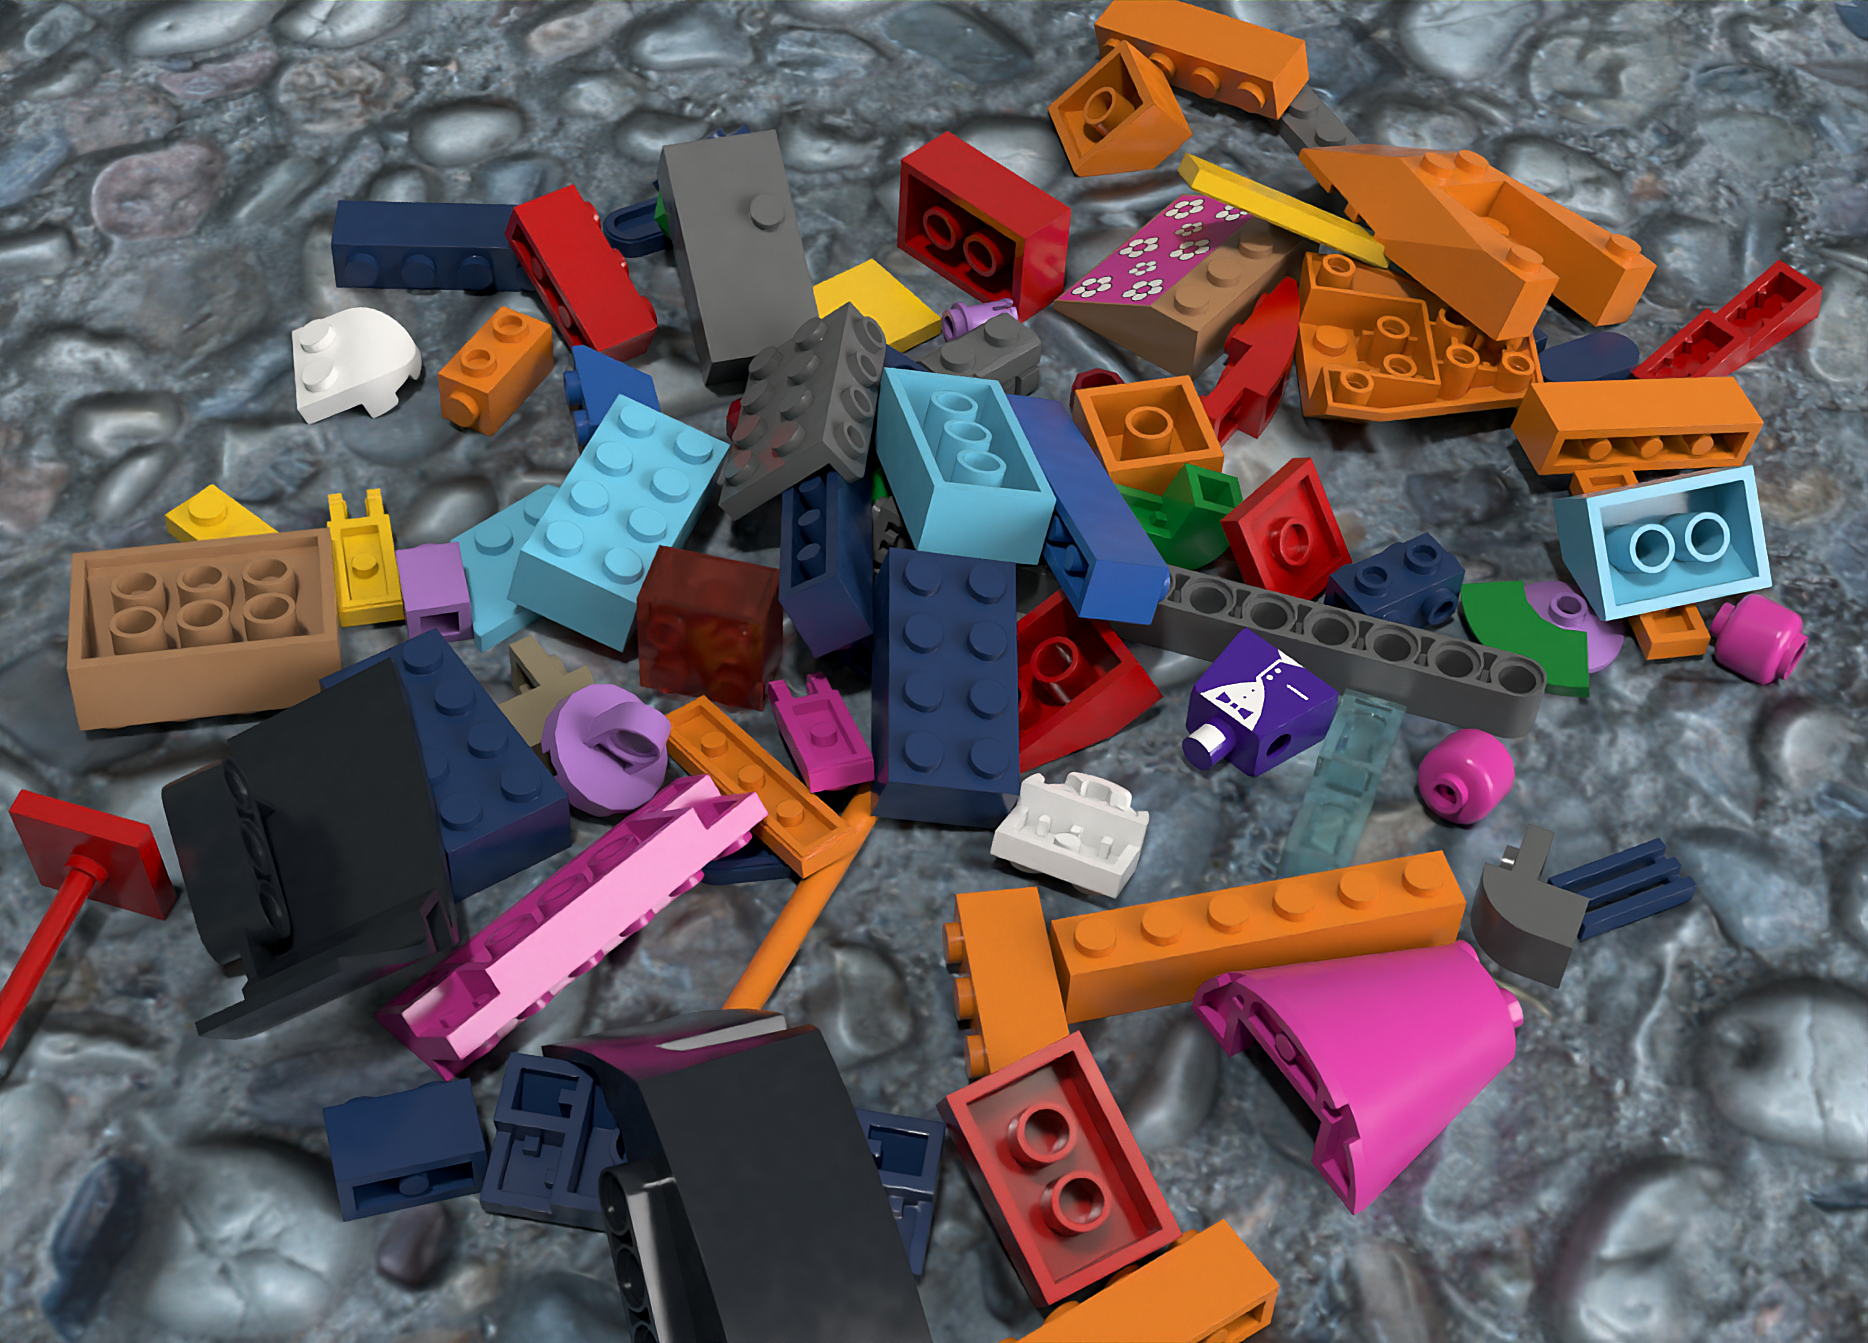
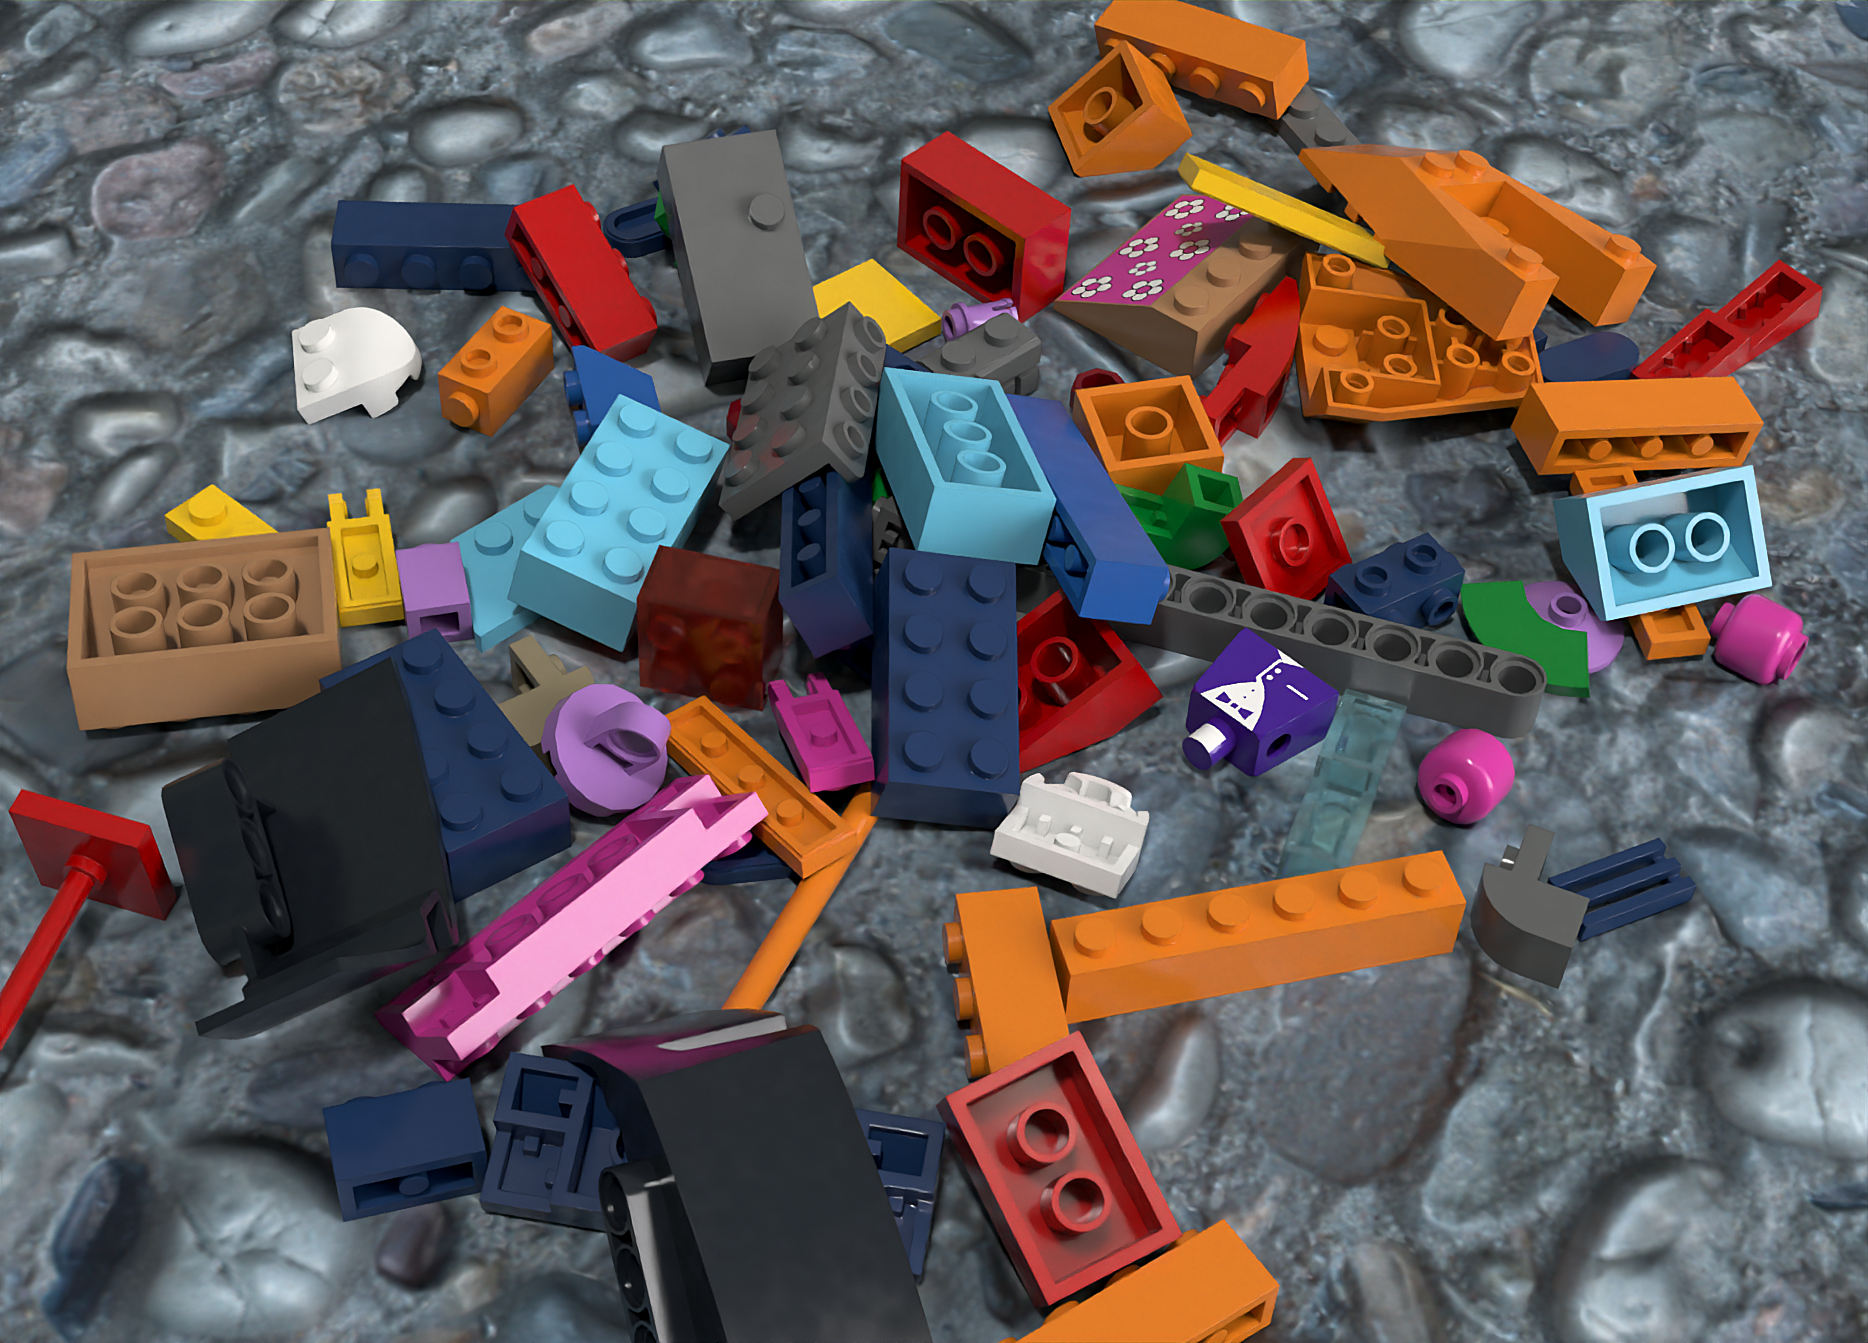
dark pink cone [1191,940,1523,1215] -> none

